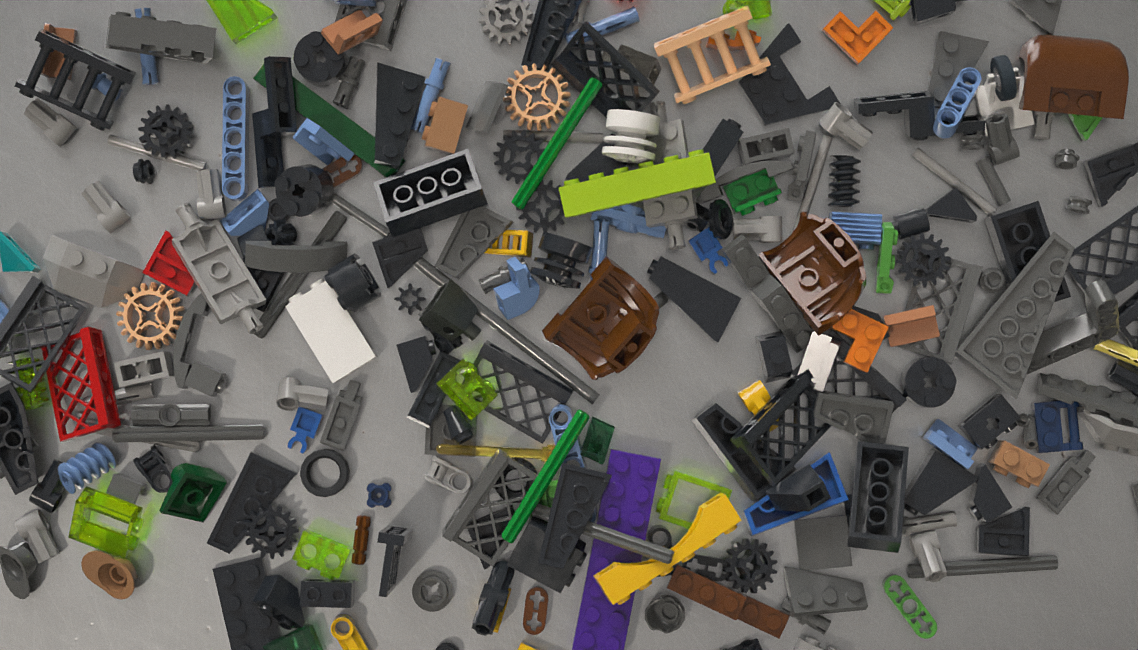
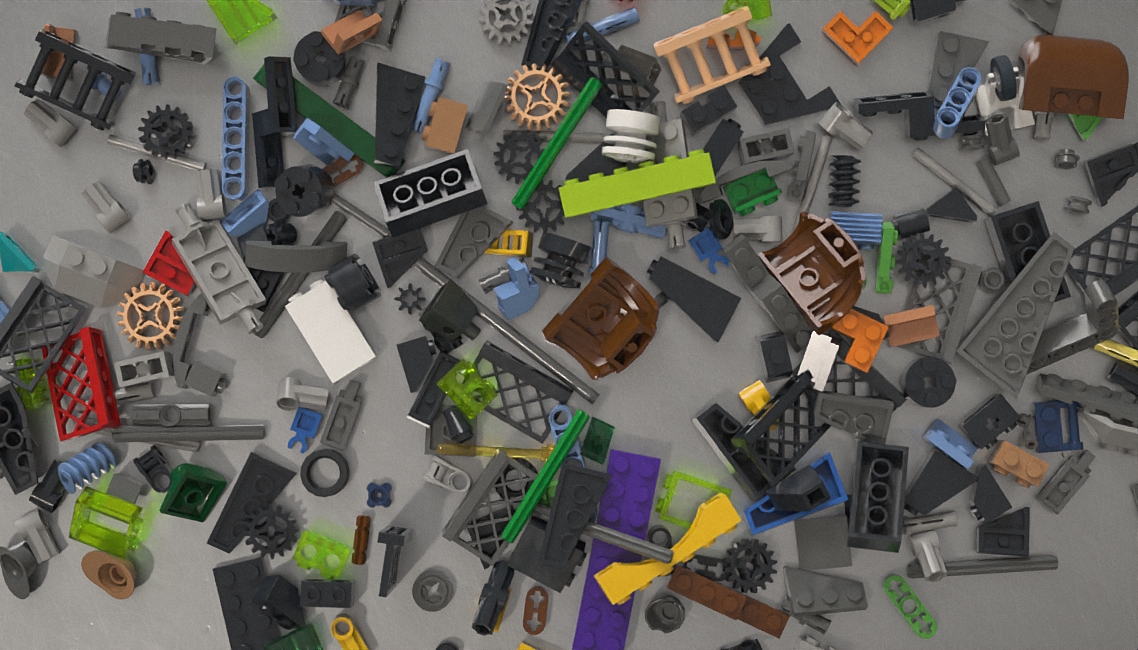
none -> black brick [680,85,738,136]

